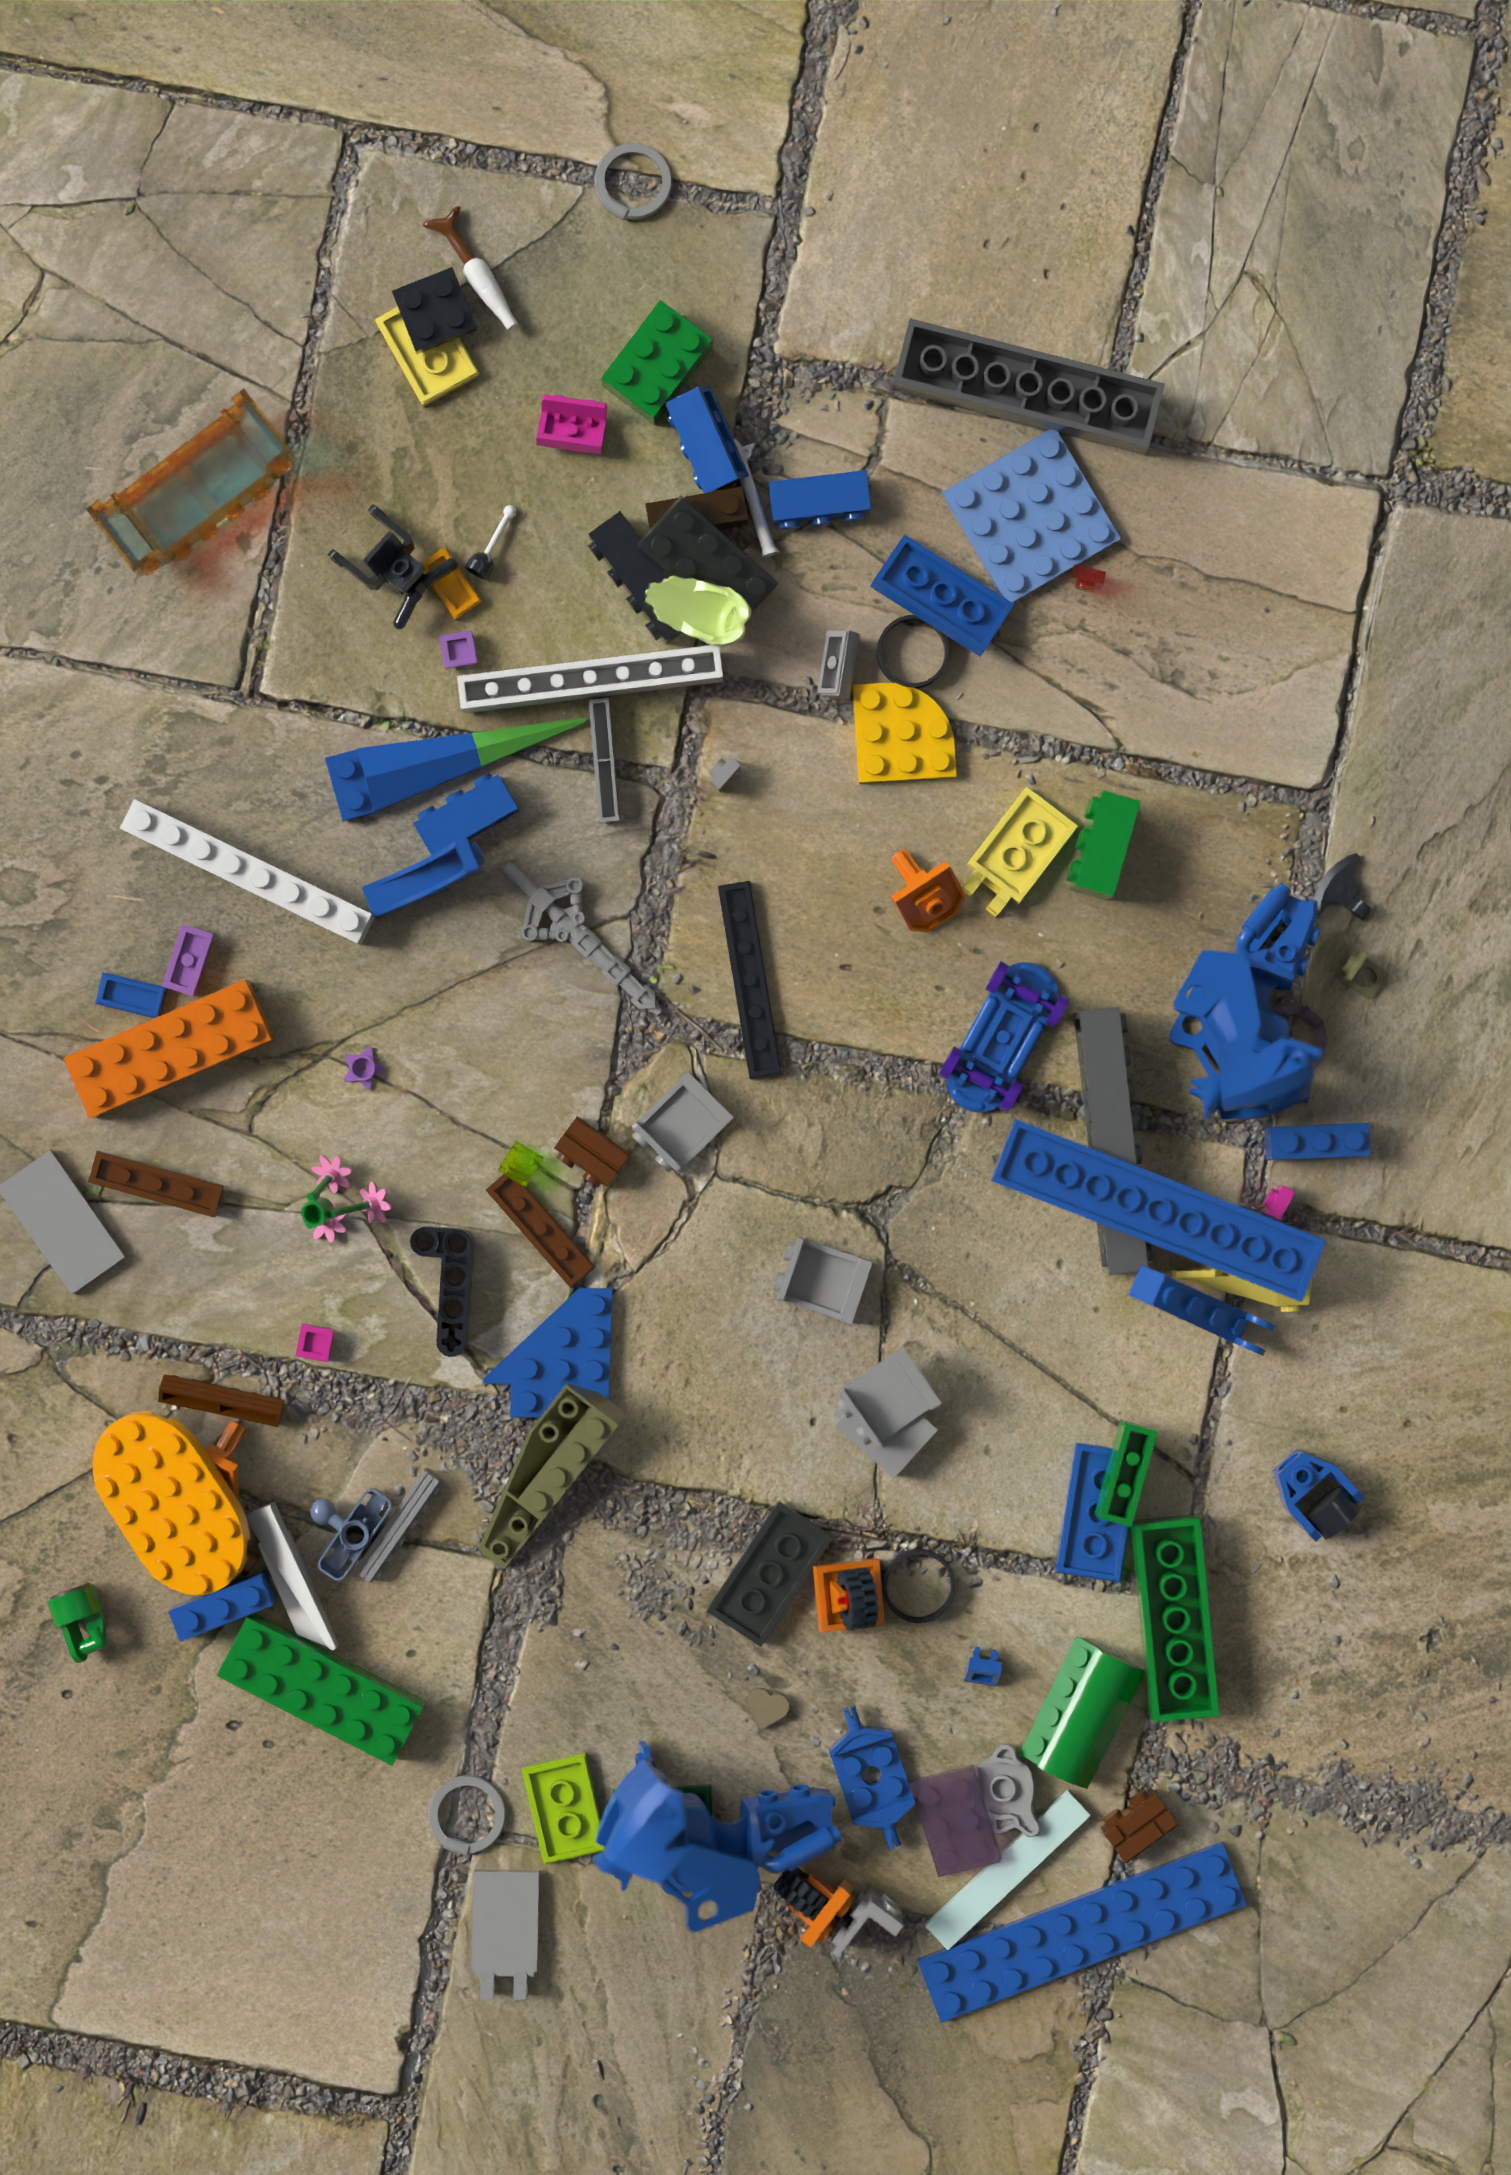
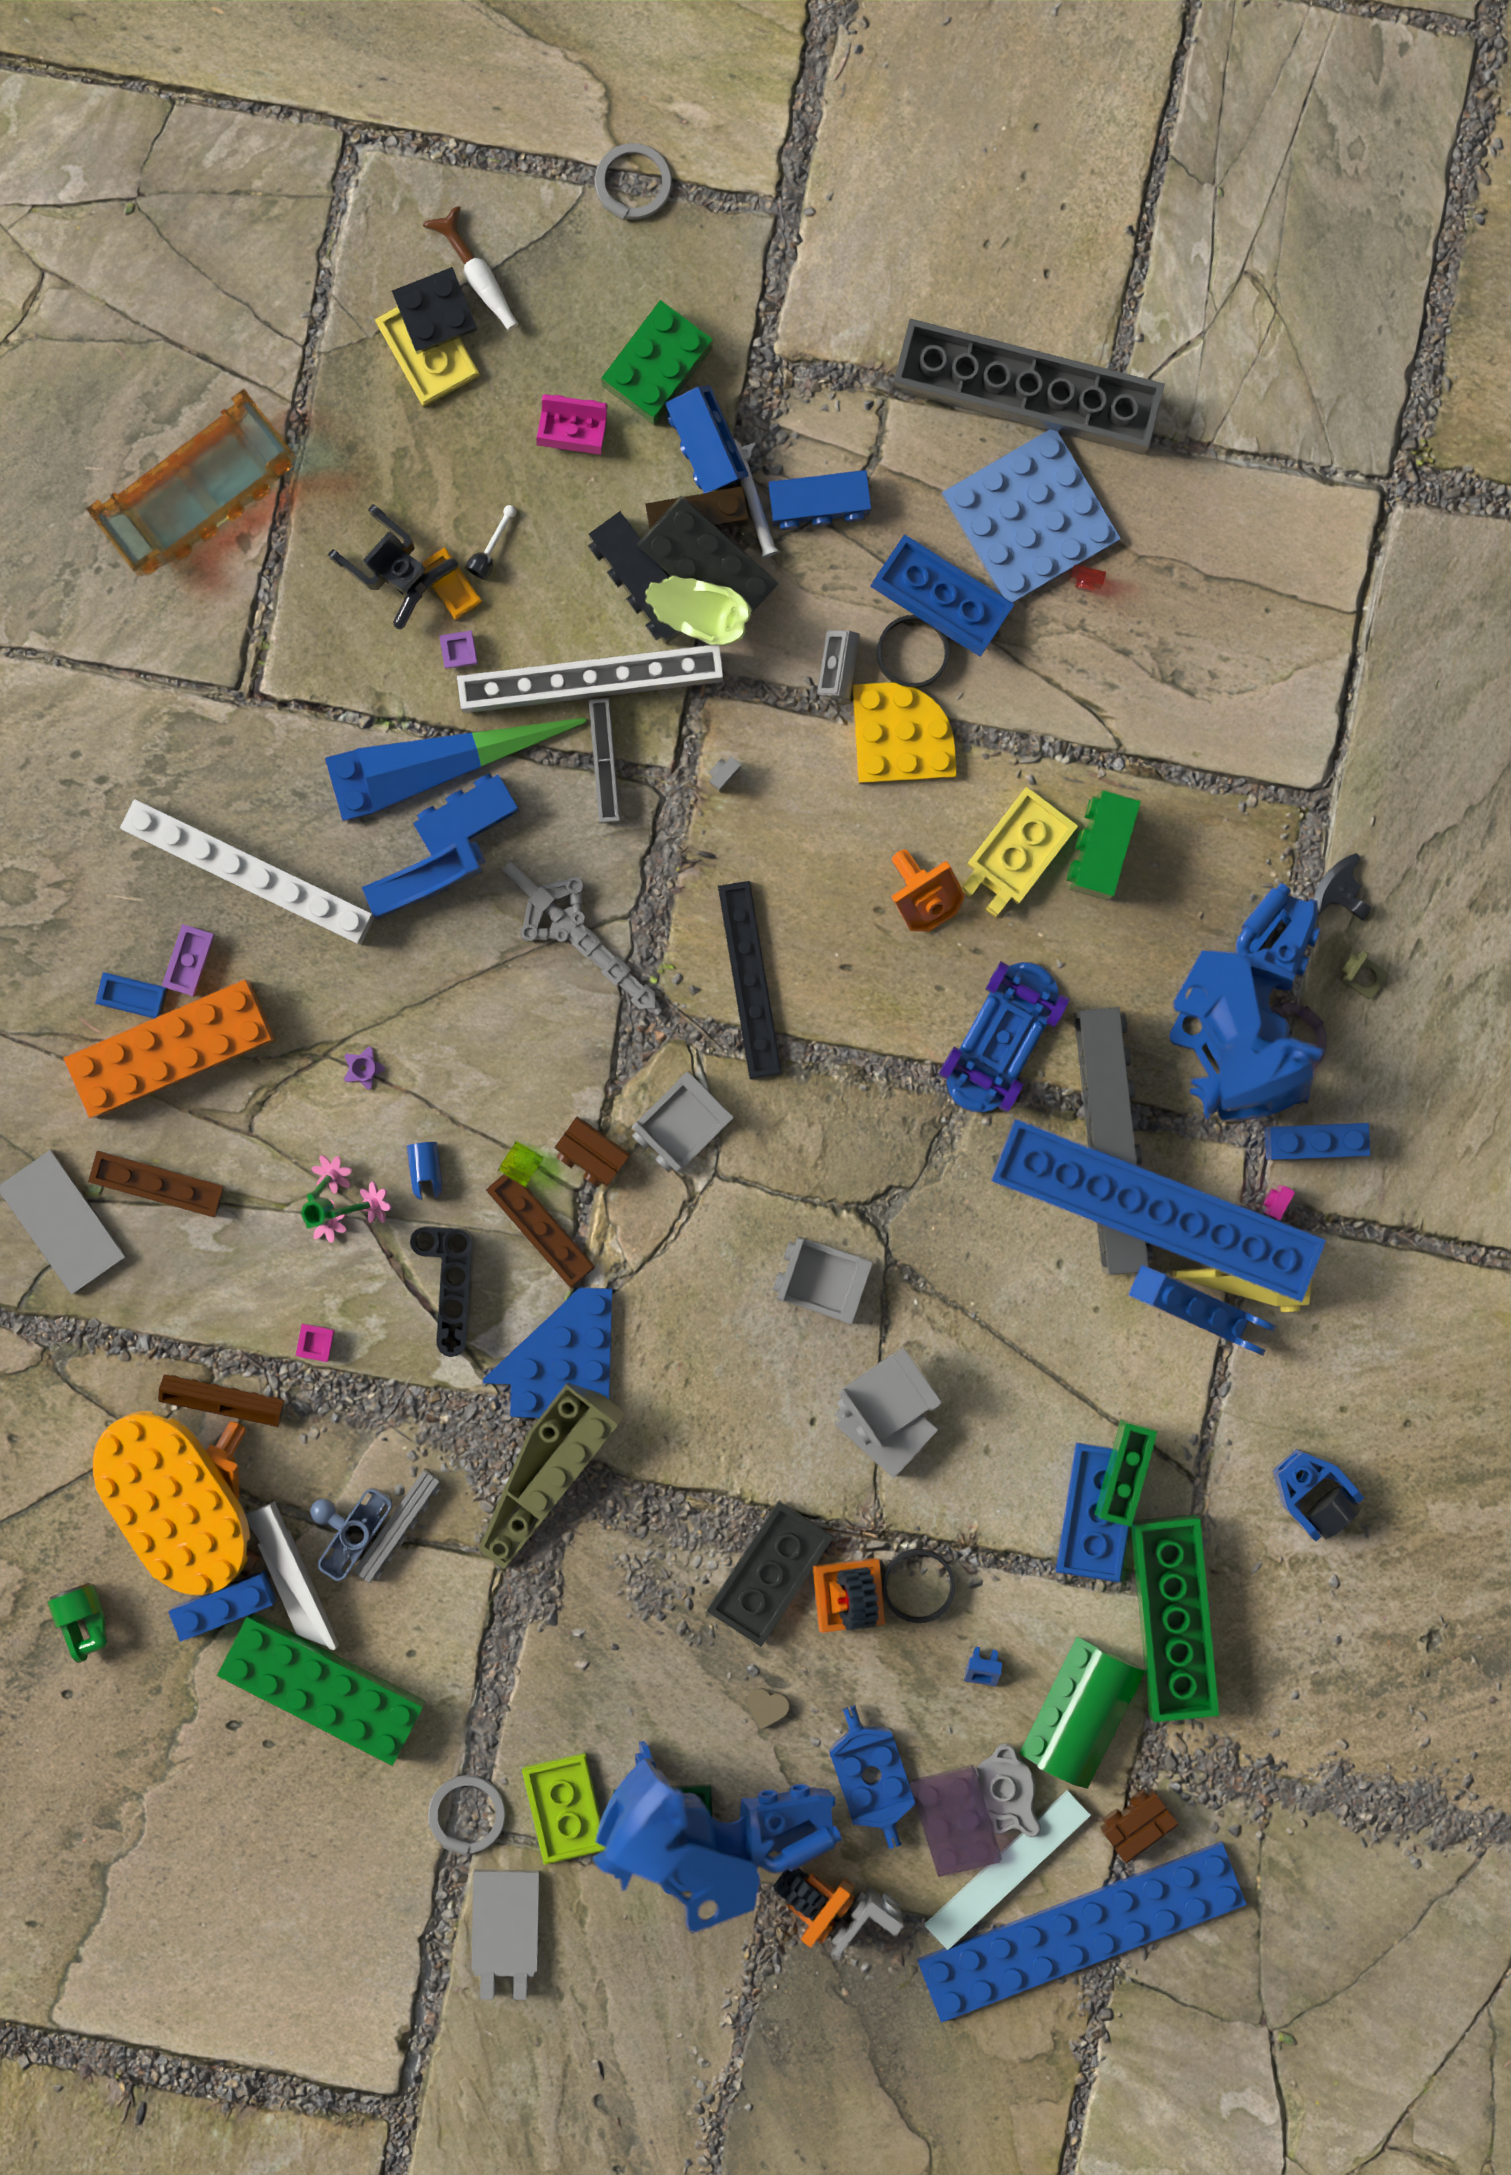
none -> blue piece [406,1142,442,1201]

